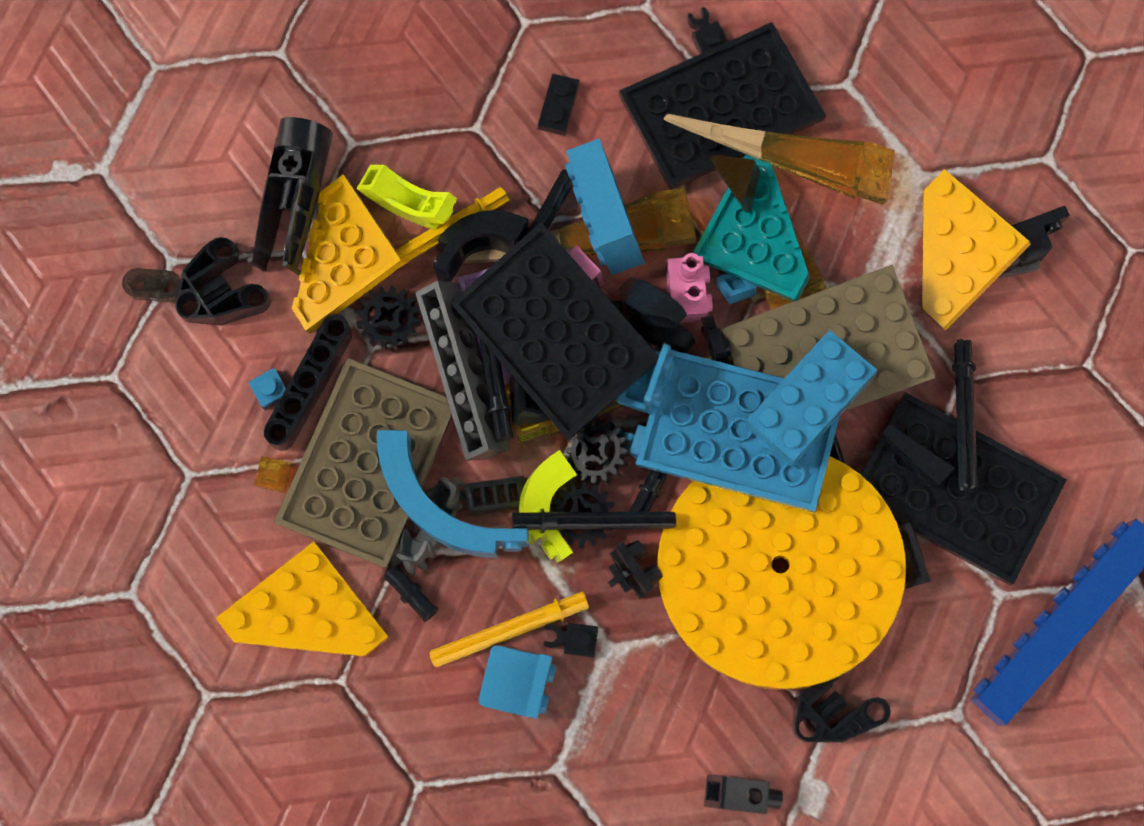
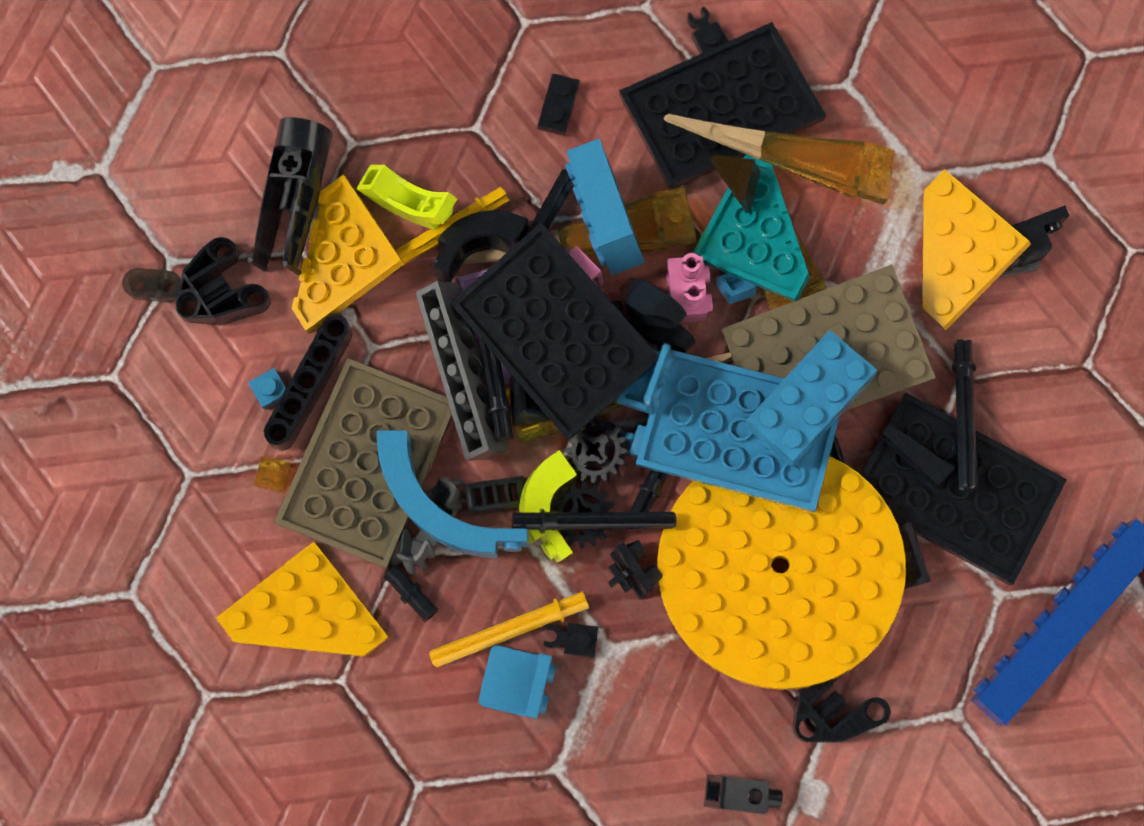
black gear [356,286,421,351] -> none
black plate [701,315,731,364] -> none

